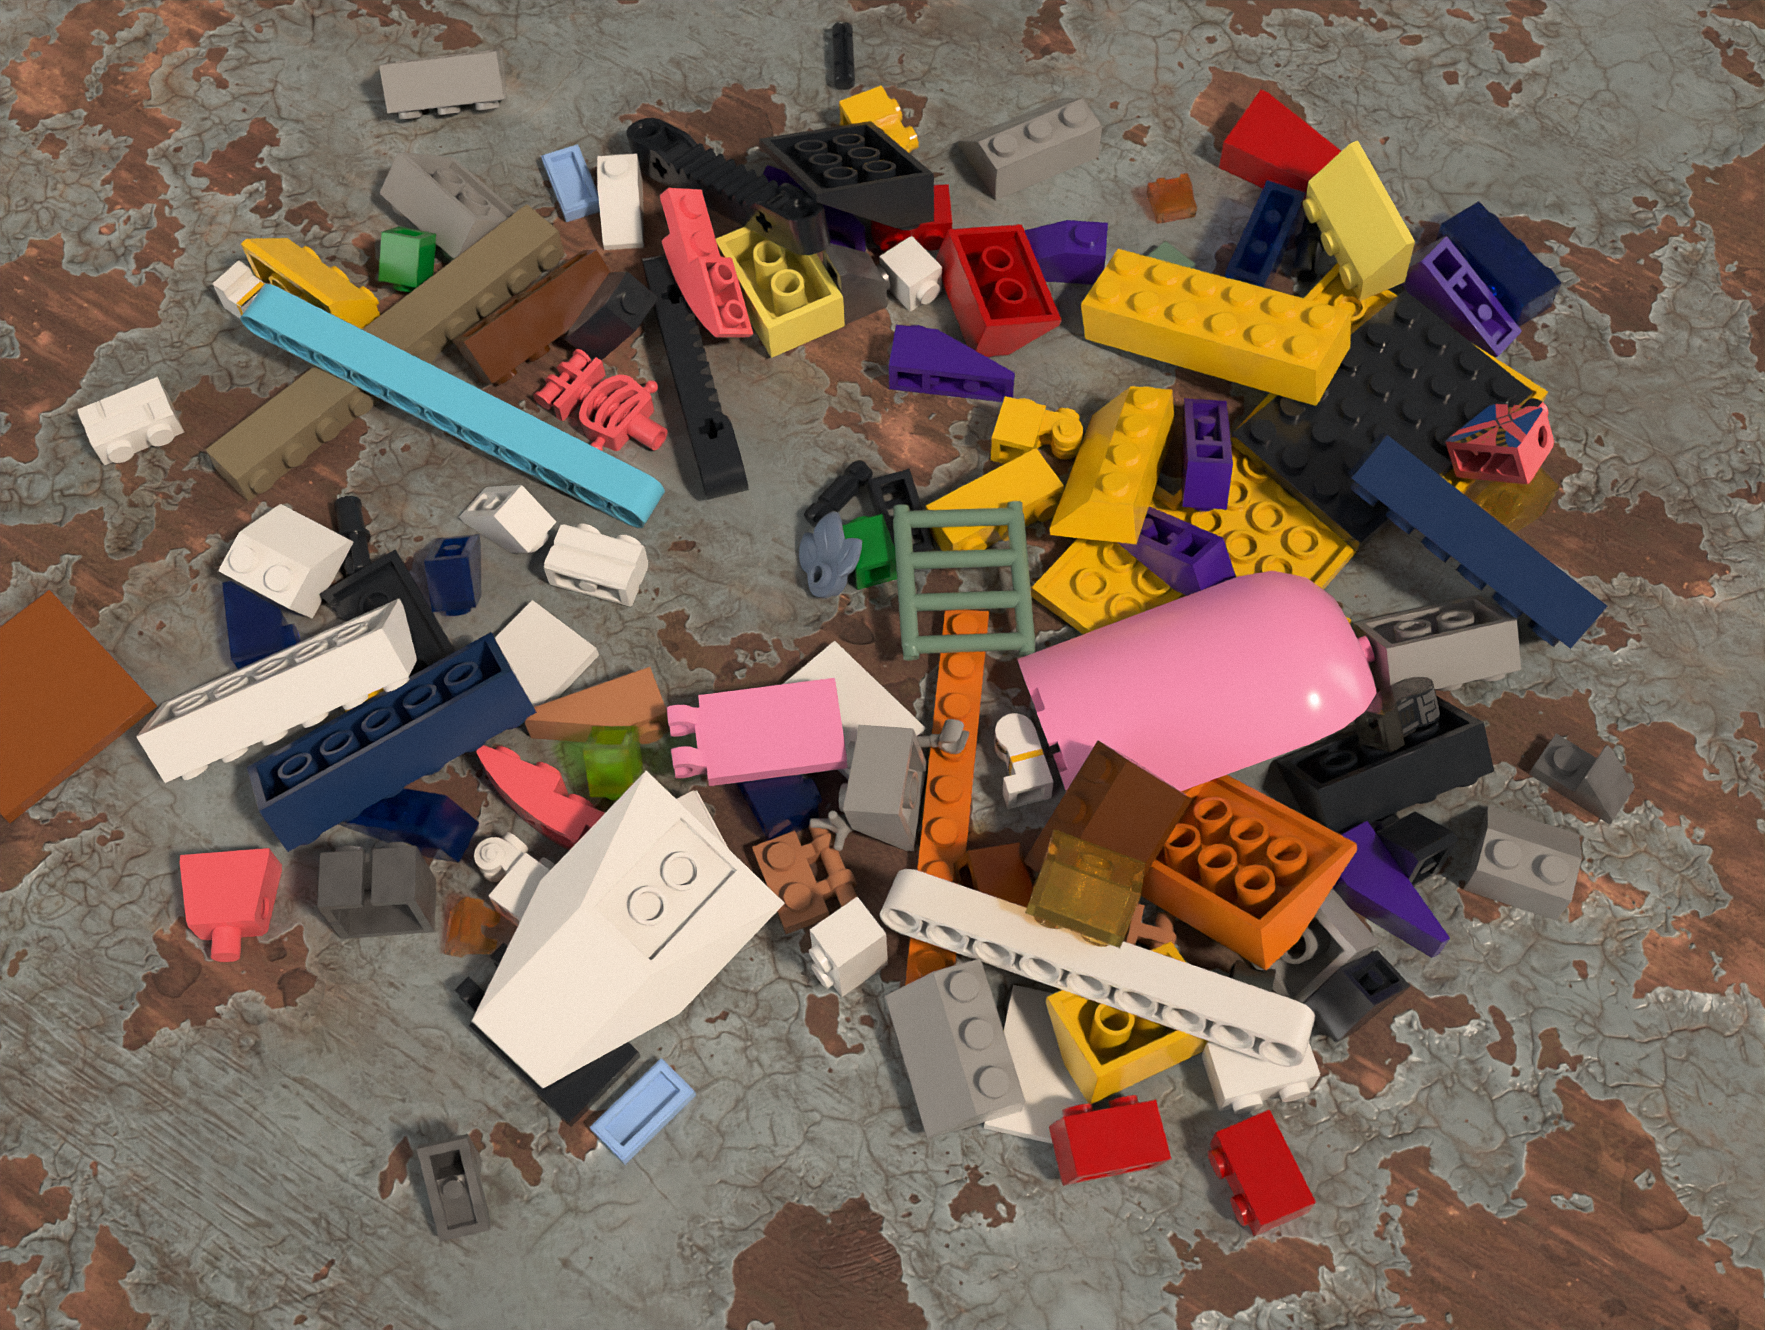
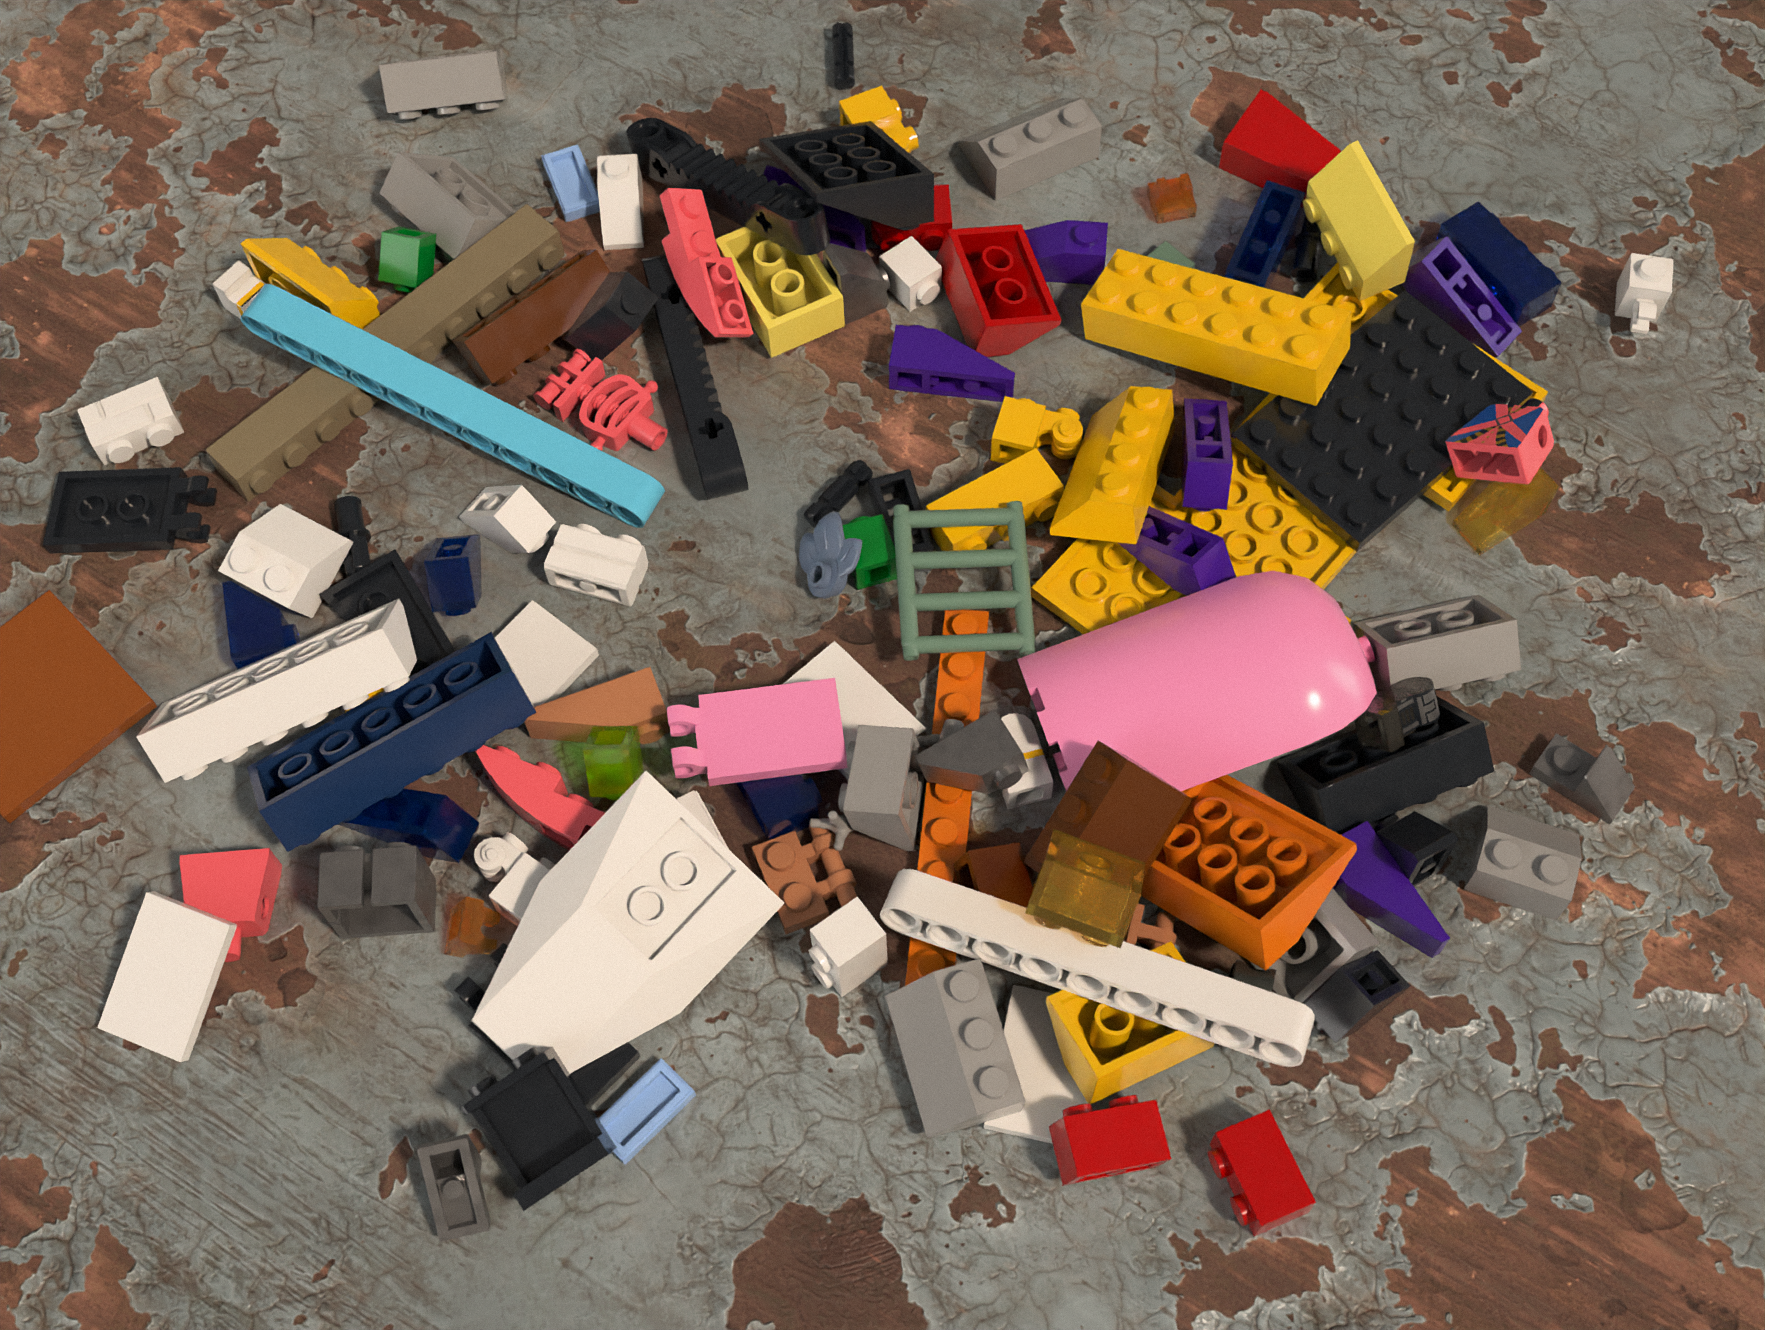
white brick [1201,1042,1320,1114] -> none
dark blue brick [1348,432,1607,649] -> none
none -> black tile [43,467,217,554]
none -> white tile [97,892,238,1062]
none -> black panel [460,1046,617,1211]
none -> flat silver slope [914,709,1029,794]
none -> white brick [1615,253,1674,334]

